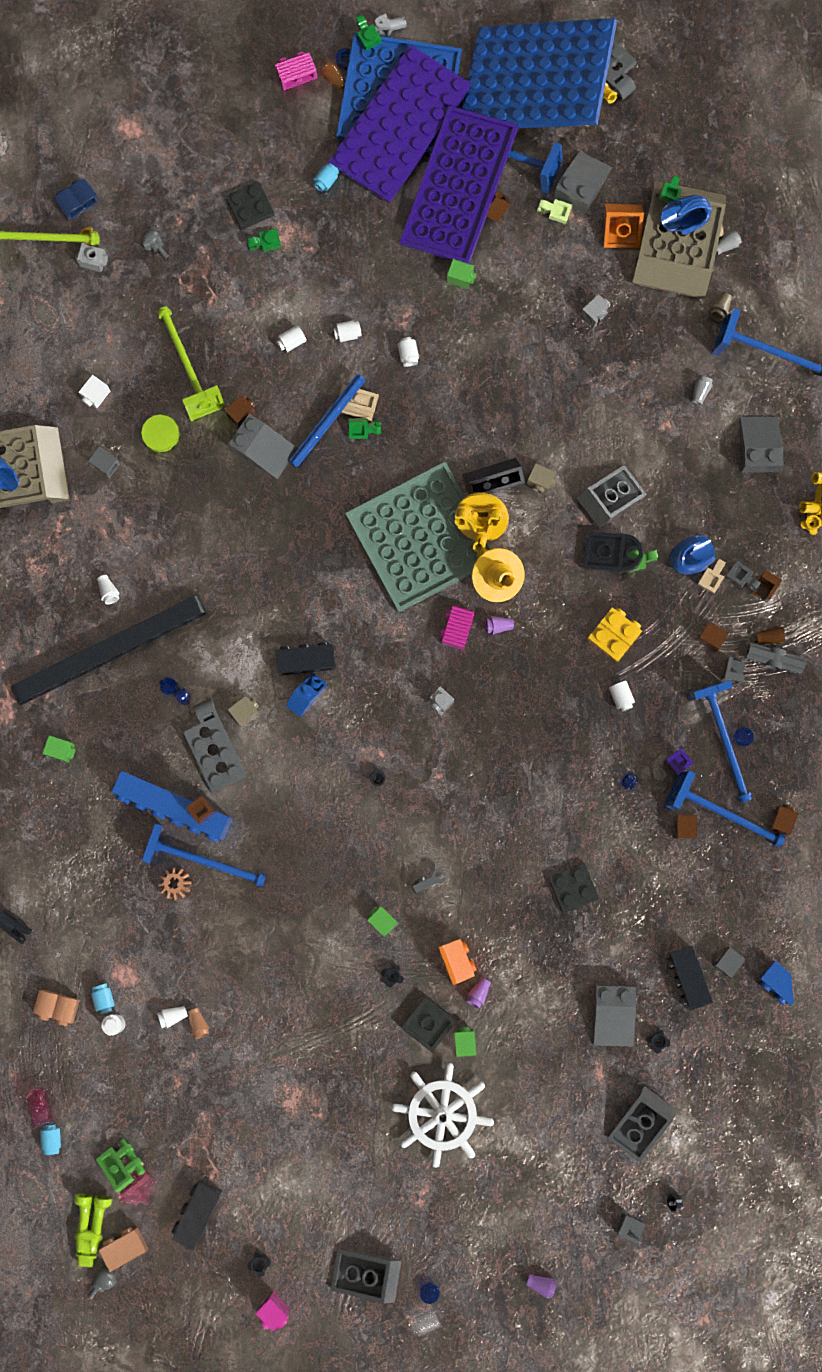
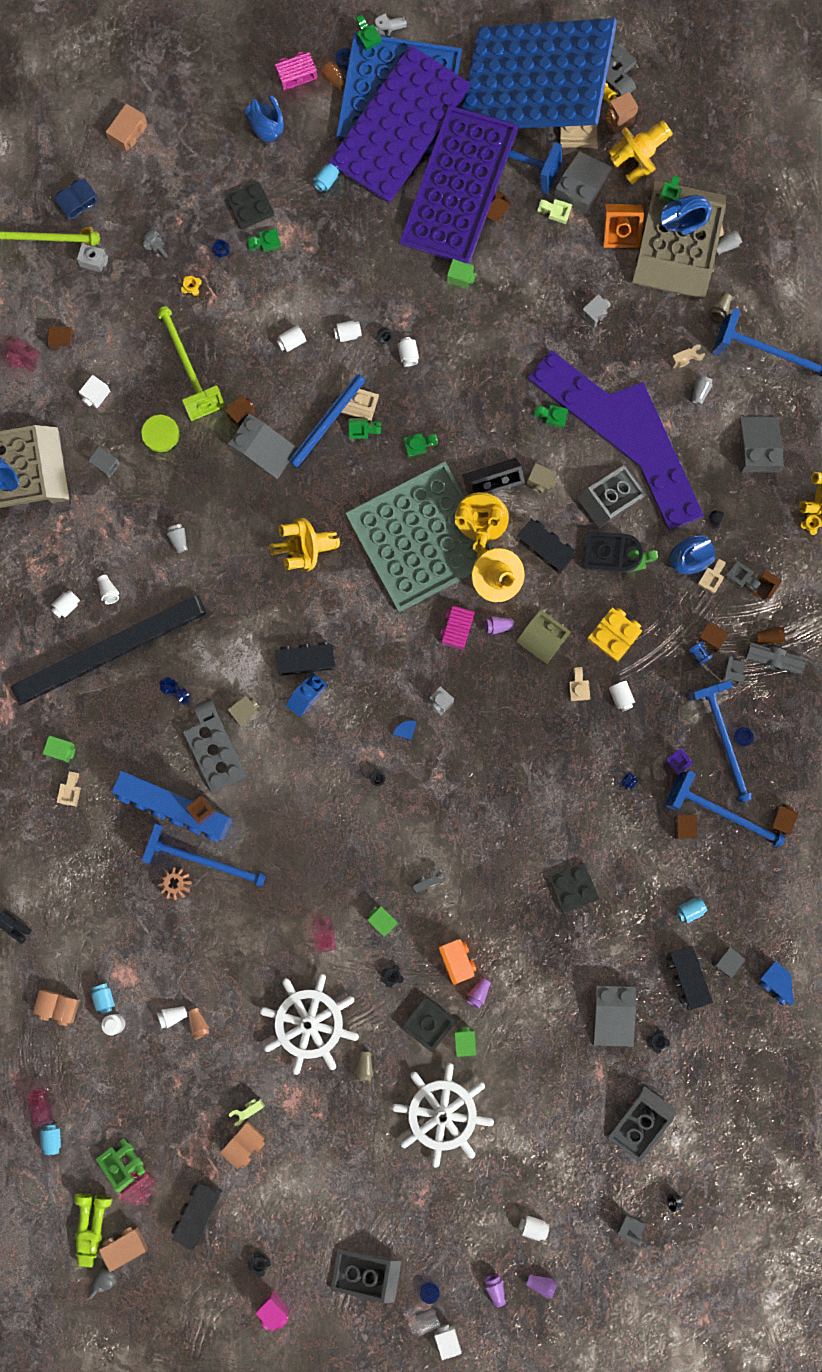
none -> clear pink hips [5,338,40,372]
none -> reddish brown panel [48,326,75,351]
none -> white brick [51,590,80,618]
none -> tan plate [56,771,81,807]
none -> nougat brick [106,103,147,152]
none -> light grey cone [167,524,188,553]
none -> yellow plate [181,276,201,296]
none -> clear blue plate [212,240,230,258]
none -> nougat brick [220,1121,265,1170]
none -> yellowish green plate [229,1098,265,1126]
none -> blue hair [245,96,284,143]
none -> white piece [260,974,359,1075]
none -> yellow piece [269,518,340,572]
none -> clear pink plate [315,917,337,953]
none -> dark tan cone [354,1052,373,1082]
none -> black hinge [377,327,393,344]
none -> blue tile [393,721,417,740]
none -> green plate [404,433,438,457]
none -> white brick [434,1324,461,1360]
none -> medium lavender cone [483,1274,506,1307]
none -> black brick [516,519,576,575]
none -> olive brick [517,610,571,664]
none -> white brick [518,1215,549,1241]
none -> dark purple piece [528,350,704,531]
none -> green plate [534,405,568,429]
none -> tan plate [560,125,597,148]
none -> tan plate [569,667,590,702]
none -> nougat brick [606,92,638,134]
none -> yellow piece [608,120,673,185]
none -> tan plate [670,344,705,368]
none -> medium azure brick [676,897,707,924]
none -> blue bush [688,641,713,666]
none -> black hinge [709,510,724,527]

